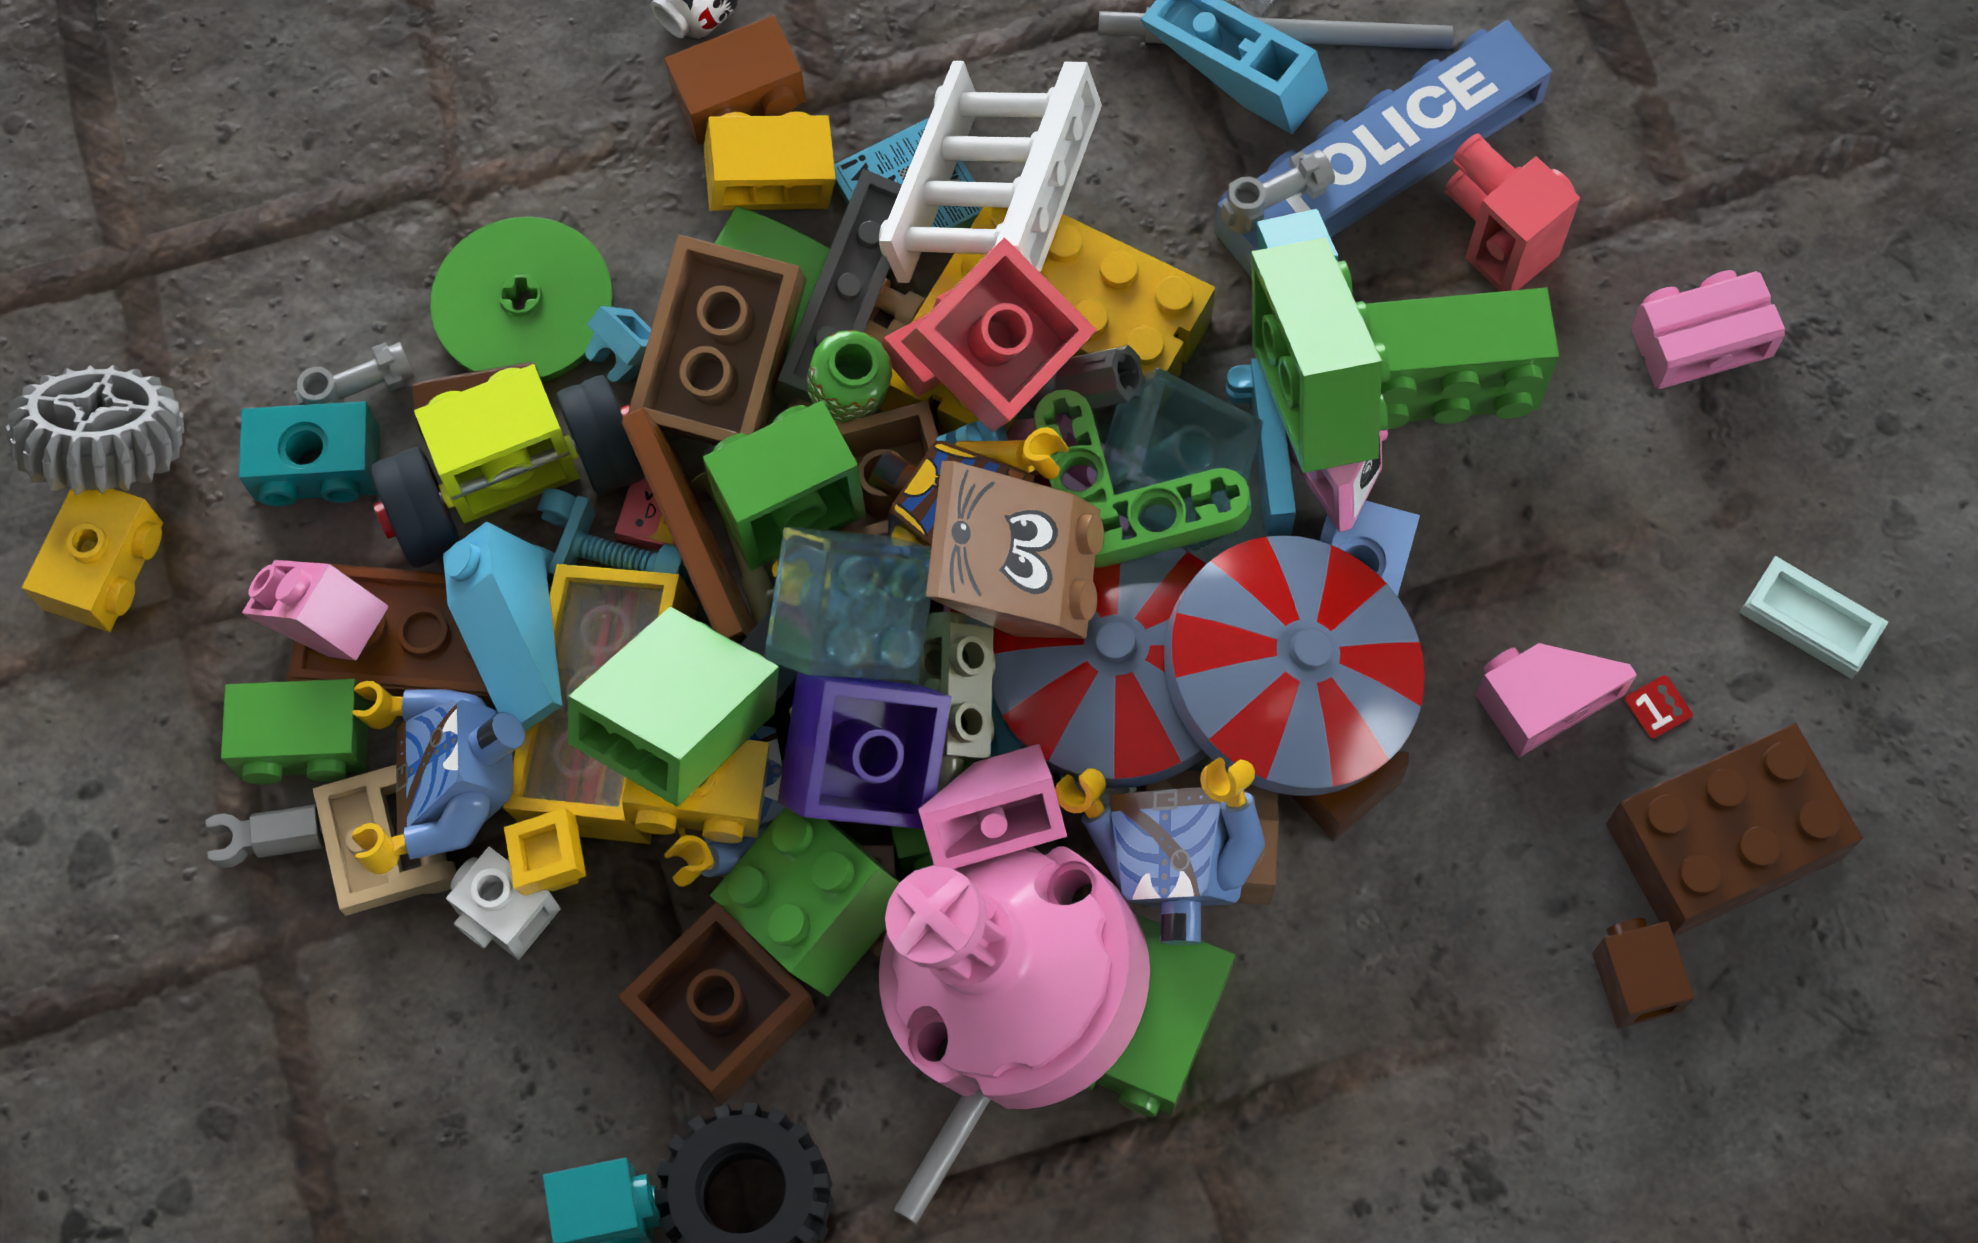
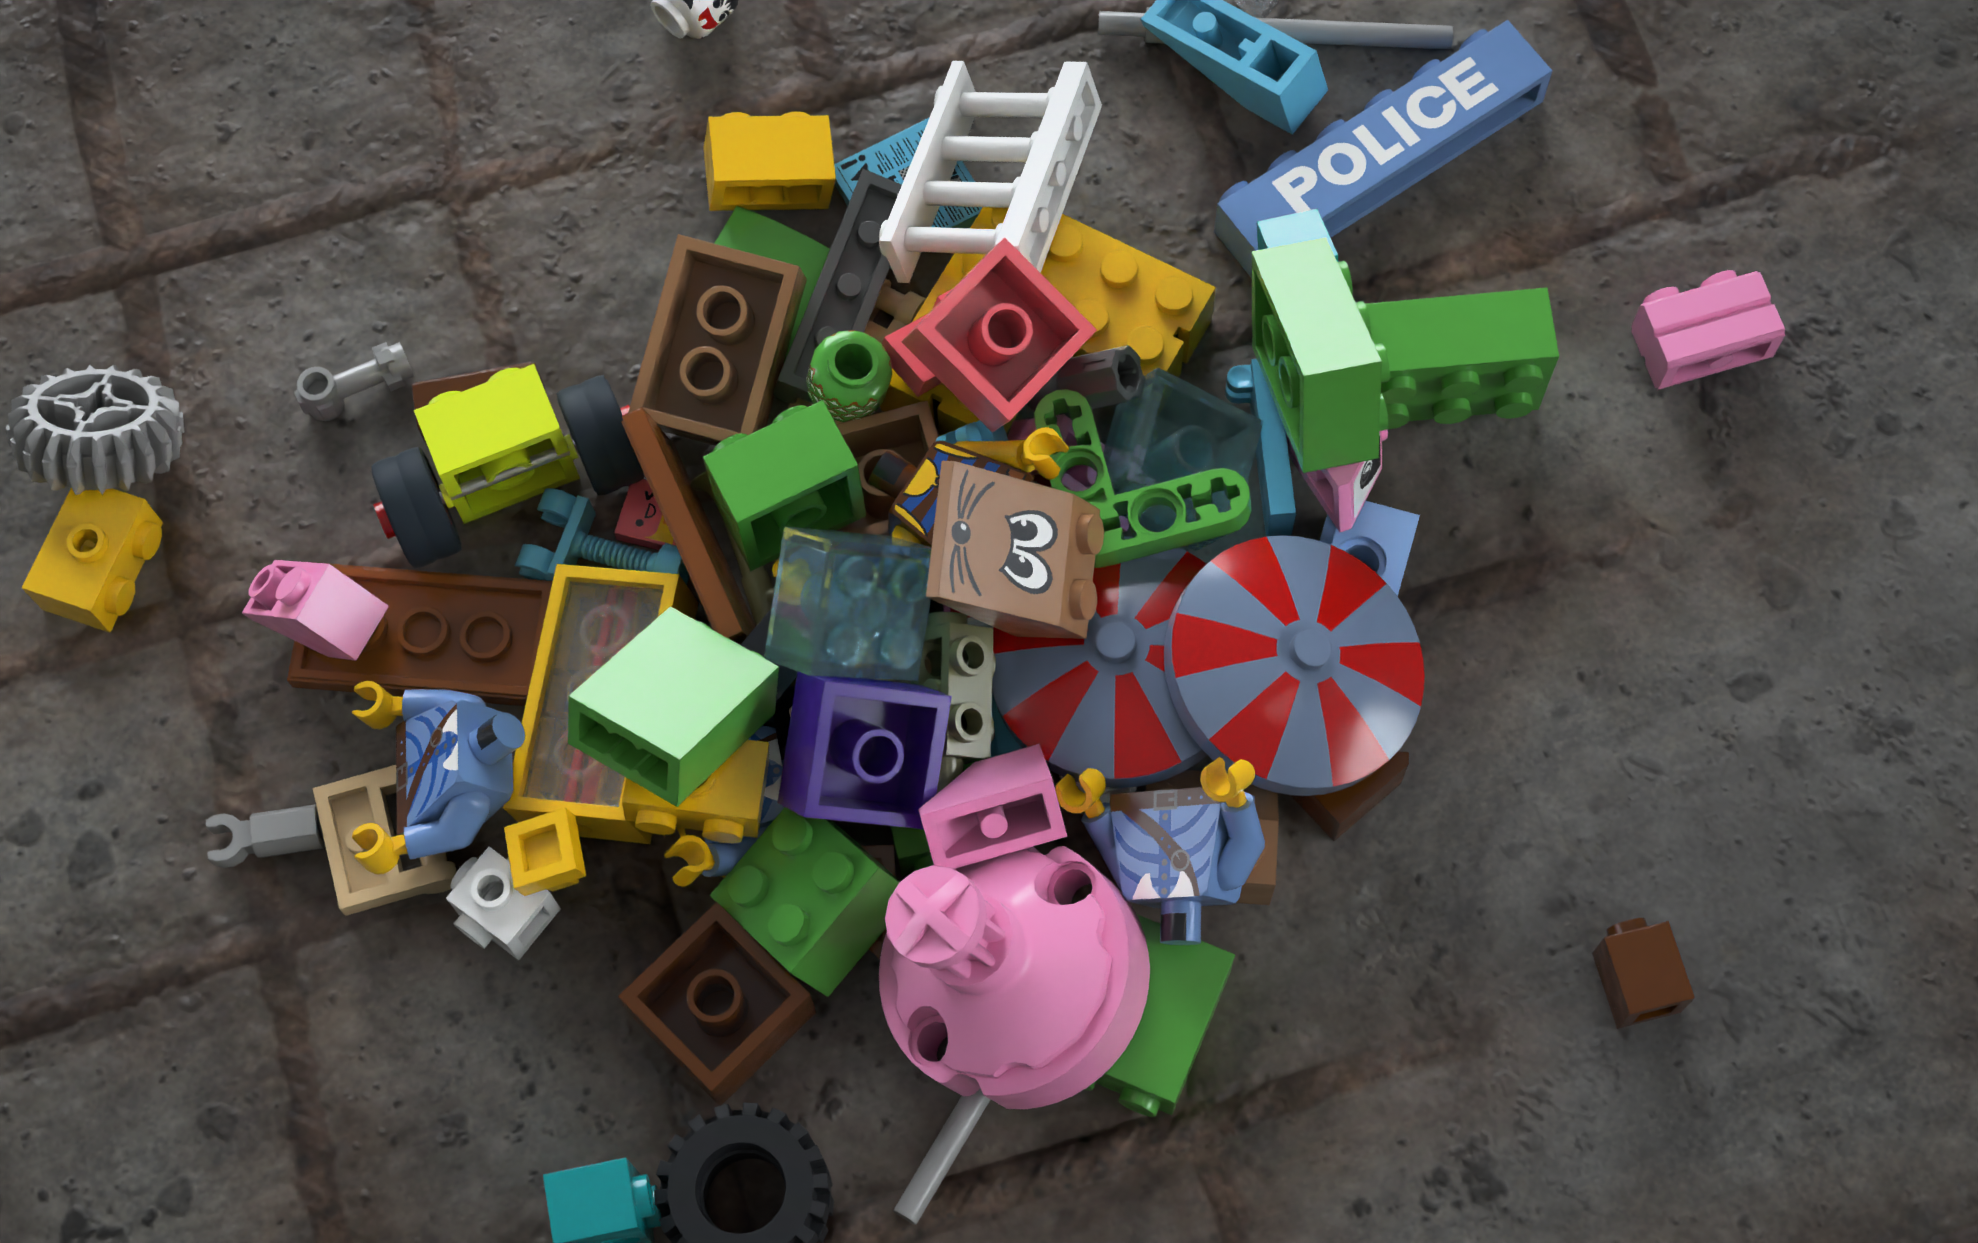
bright green brick [221,679,369,785] -> none
teal brick [239,401,380,507] -> none
bright green piece [430,217,614,382] -> none
medium azure slope [443,521,562,732] -> none
medium azure tile [585,306,651,383] -> none
dark orange brick [664,15,807,145] -> none
light grey bar [1221,150,1335,234] -> none
coral brick [1444,133,1581,292] -> none
bright pink slope [1475,643,1637,758] -> none
reddish brown brick [1606,722,1863,937] -> none
red sticker [1625,675,1693,738] -> none
light aqua tile [1739,556,1888,679] -> none

